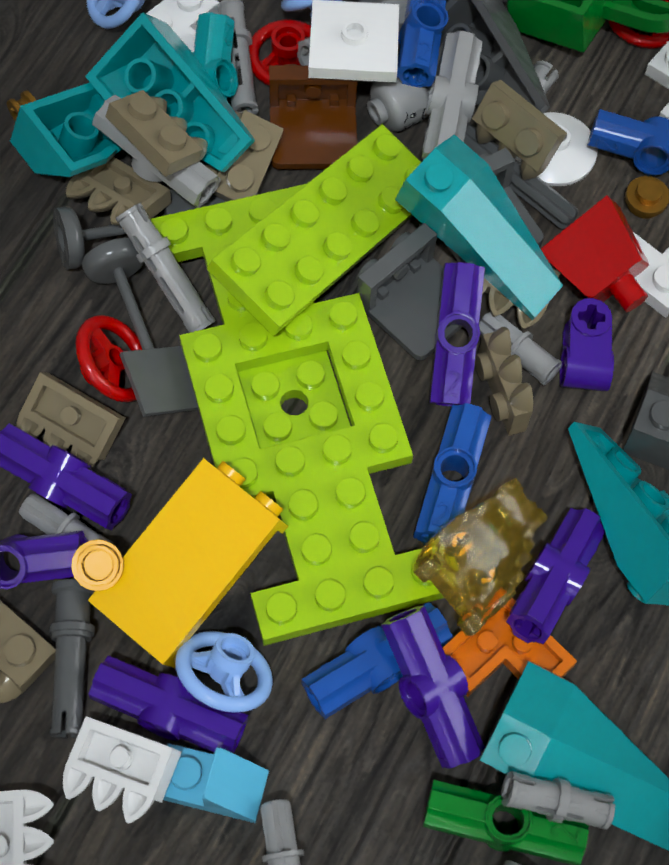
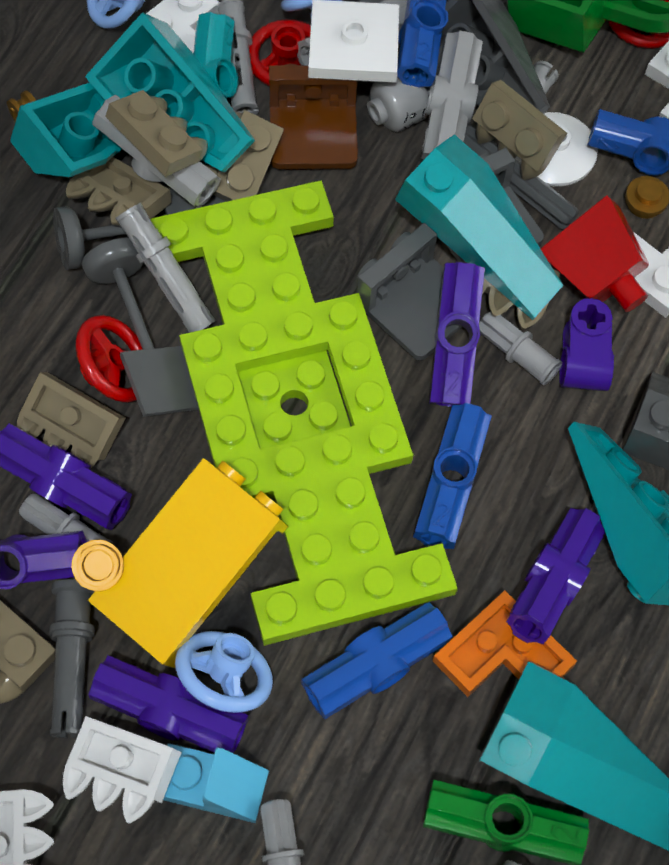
lime plate [207,124,421,336] -> none
dark purple piece [381,606,485,768] -> none
clear yellow animal [413,478,548,636] -> none
dark tan plate [475,327,533,436] -> none
light grey pin [501,771,615,830] -> none

